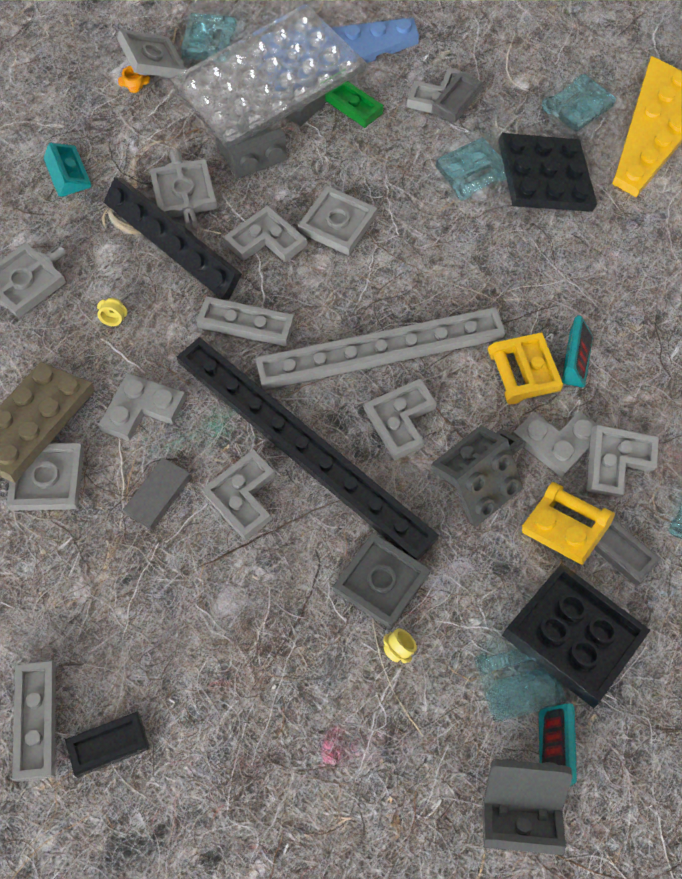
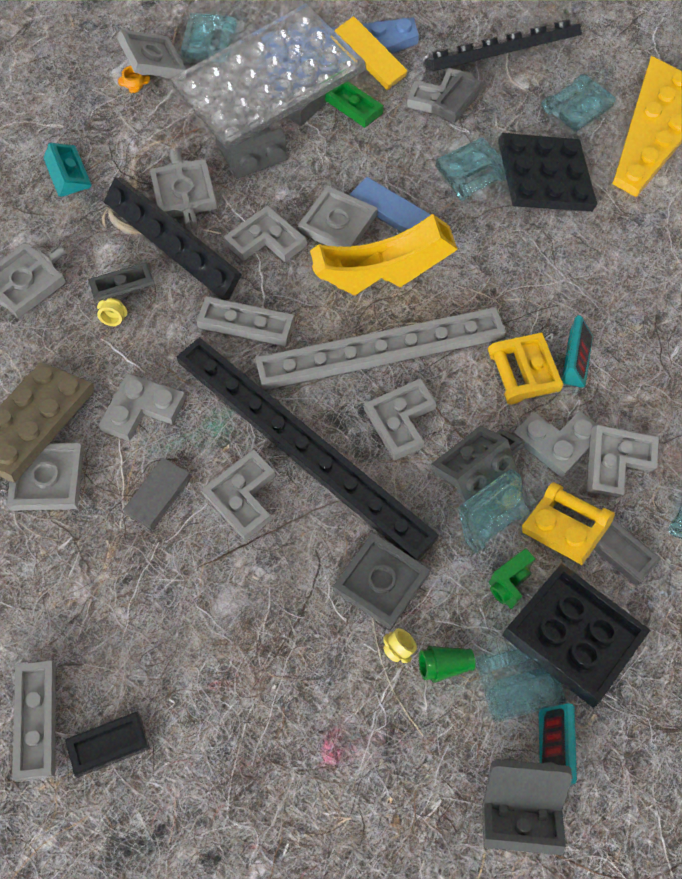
none -> dark grey slope [88,262,155,302]
none -> yellow arch [310,214,458,296]
none -> yellow tile [334,16,408,90]
none -> medium blue tile [350,177,431,232]
none -> green cone [419,646,475,683]
none -> black plate [424,19,581,71]
none -> clear light blue plate [458,469,529,553]
none -> green bracket [489,548,535,609]

